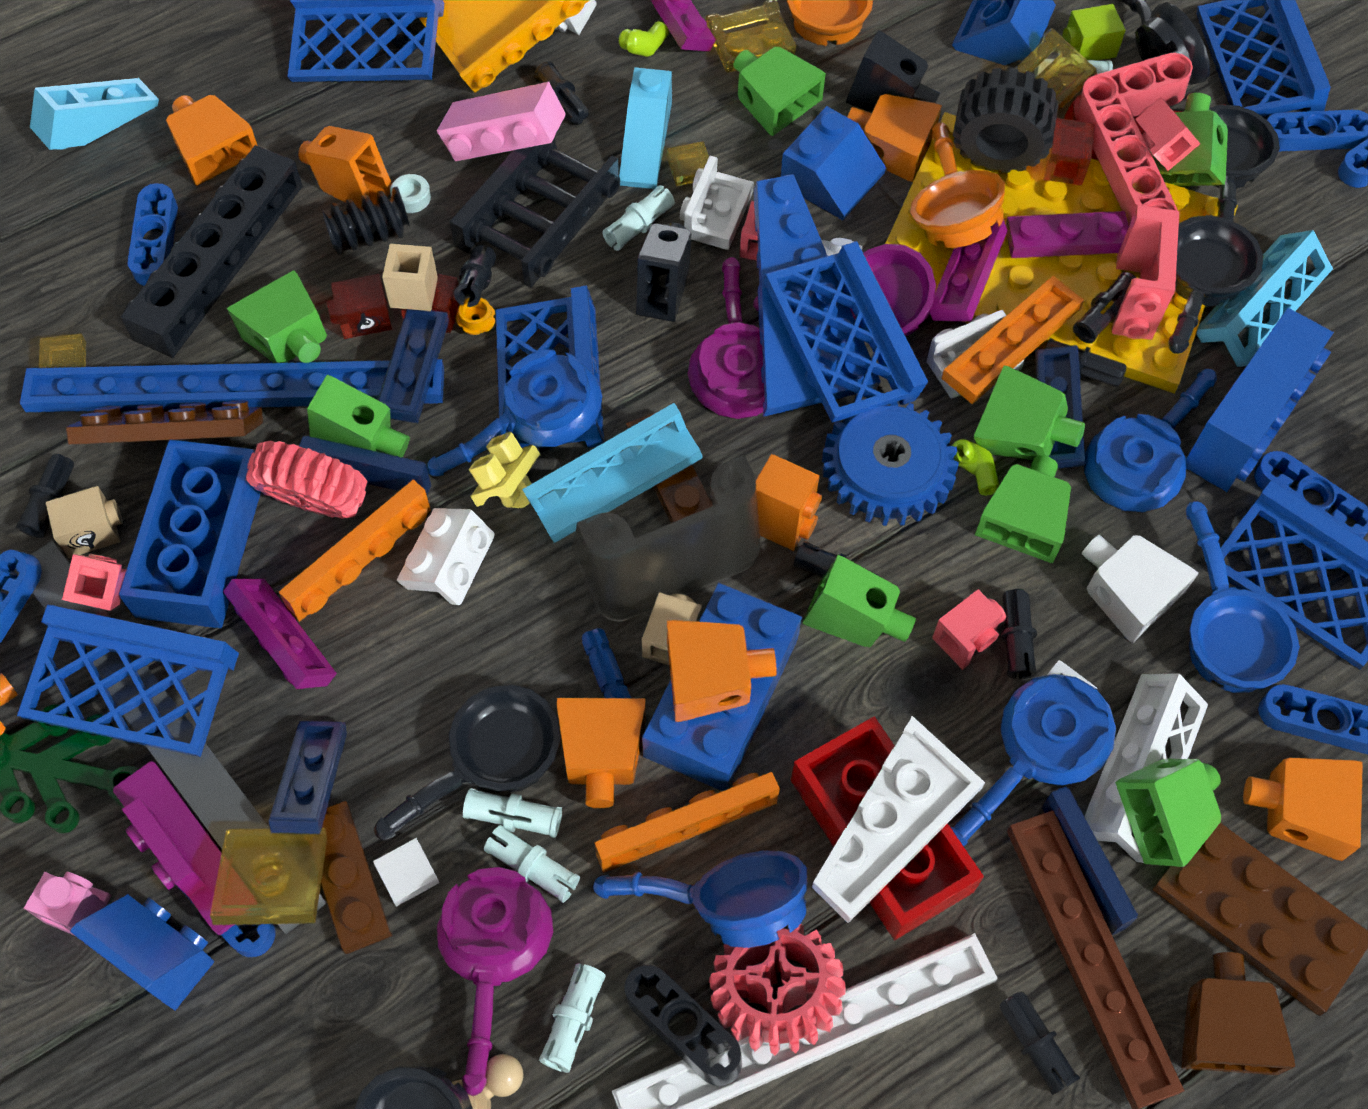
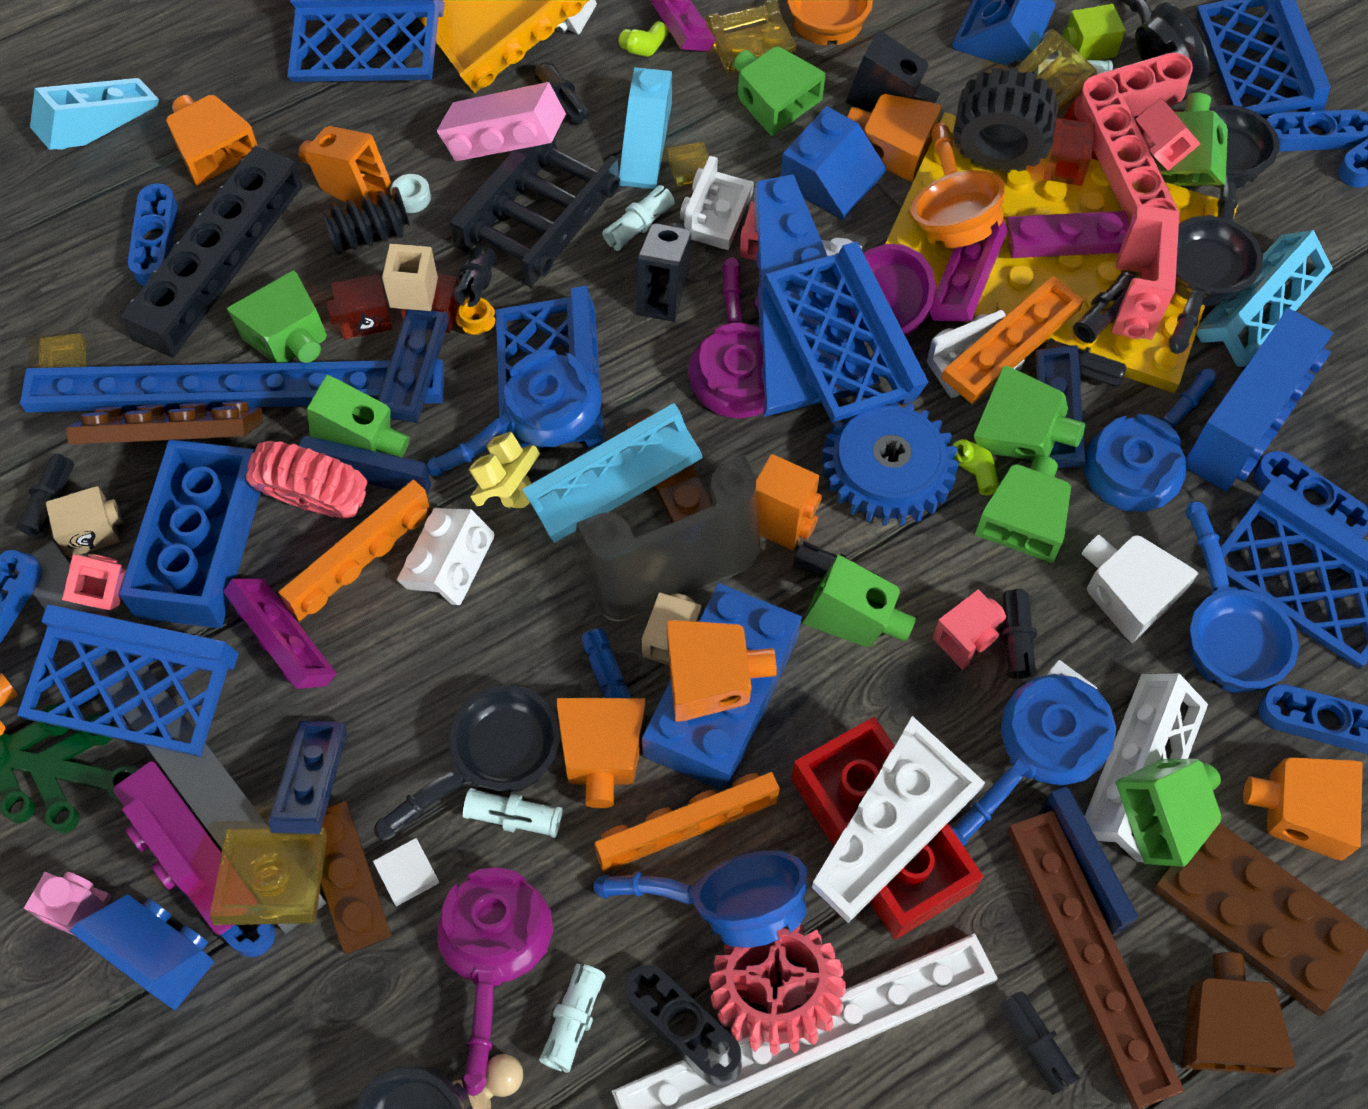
light aqua pin [484,825,580,903] -> none

